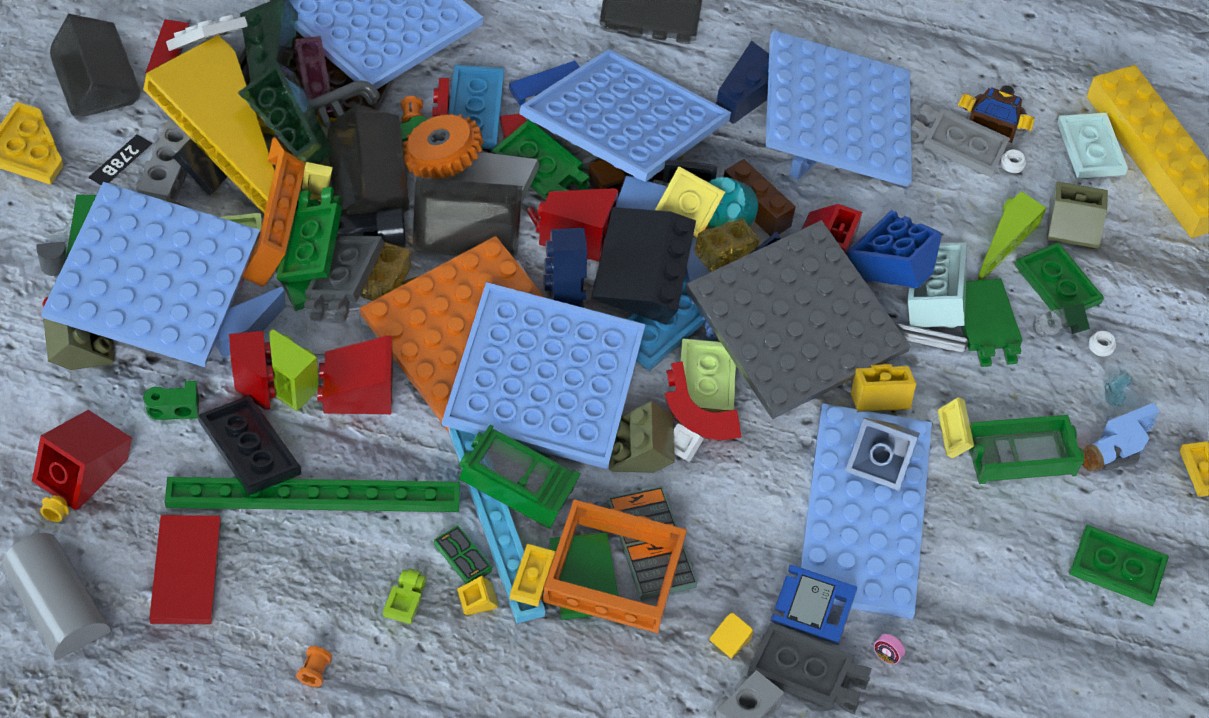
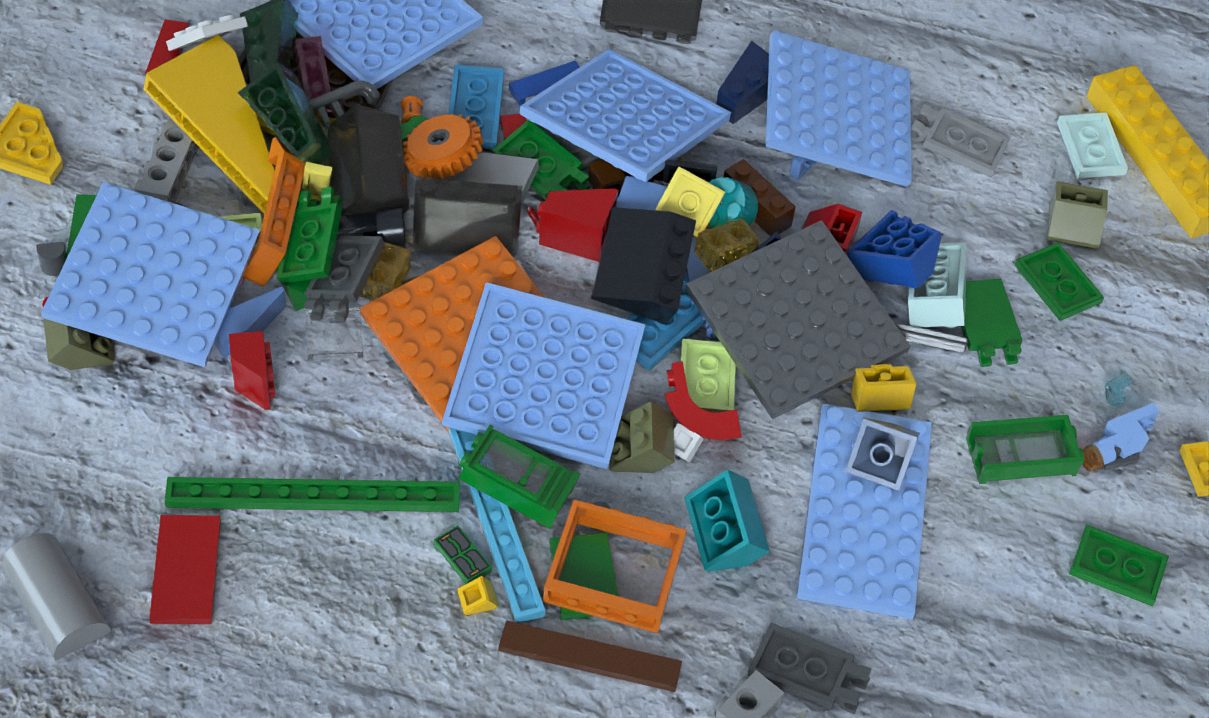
red slope [32,410,132,510] -> none
yellow plate [40,495,69,522] -> none
clear smoke windscreen [50,13,141,117] -> none
black sticker [88,134,153,186] -> none
green leg [143,381,199,420] -> none
black tile [172,139,227,195] -> none
black tile [198,395,301,495] -> none
lime slope [269,329,319,411] -> none
orange bush [296,646,332,687] -> none
red slope [317,336,393,415] -> none
lime plate [383,568,427,625] -> none
red plate [432,78,449,117] -> none
yellow plate [510,544,556,607] -> none
dark blue wedge [543,228,587,308] -> none
tile [607,486,698,600] -> none
yellow slope [709,612,753,659] -> none
container [770,565,857,645] -> none
tile [874,634,905,664] -> none
light yellow tile [937,397,974,459] -> none
torso [957,85,1035,143] -> none
lime slope [978,191,1047,280] -> none
white plate [1000,149,1026,173] -> none
leg [1033,303,1090,337] -> none
white plate [1088,331,1116,356] -> none
none -> reddish brown tile [498,620,682,692]
none -> teal slope [684,469,770,572]

